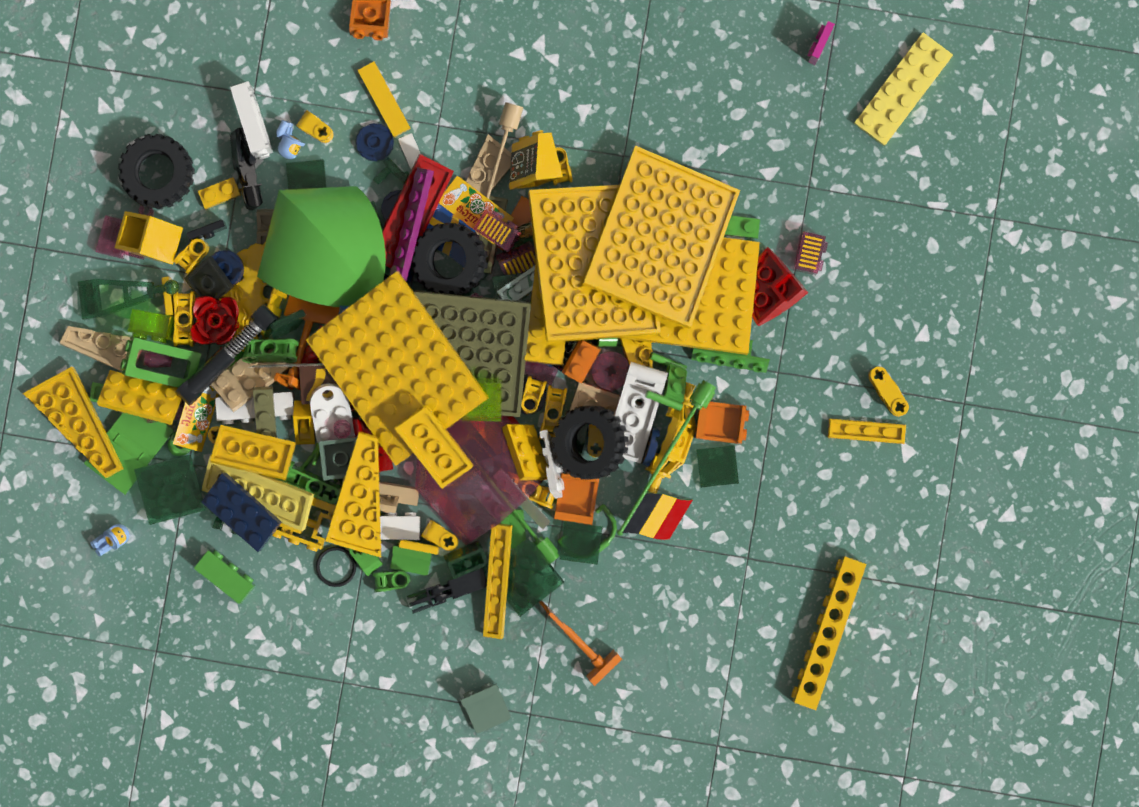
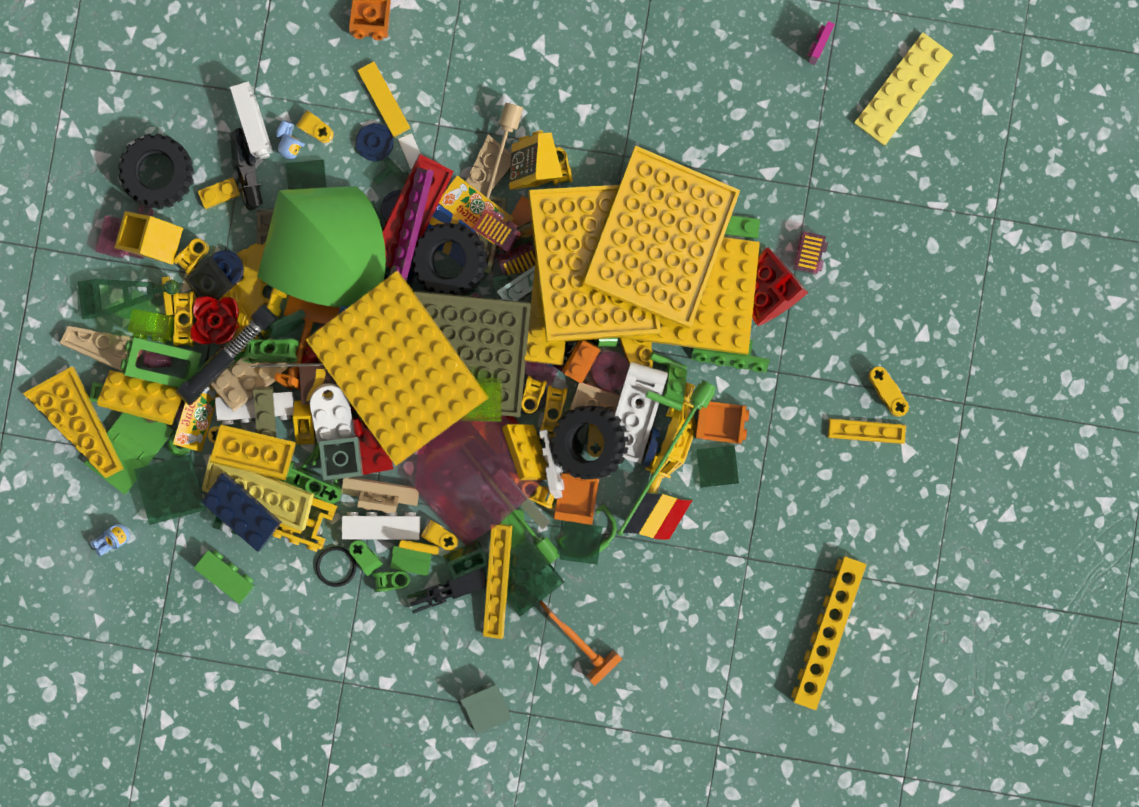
black plate [187,219,227,241] -> none
yellow wing [325,431,381,557] -> none
clear pink bush [333,419,351,439] -> none
yellow plate [395,404,473,488] -> none

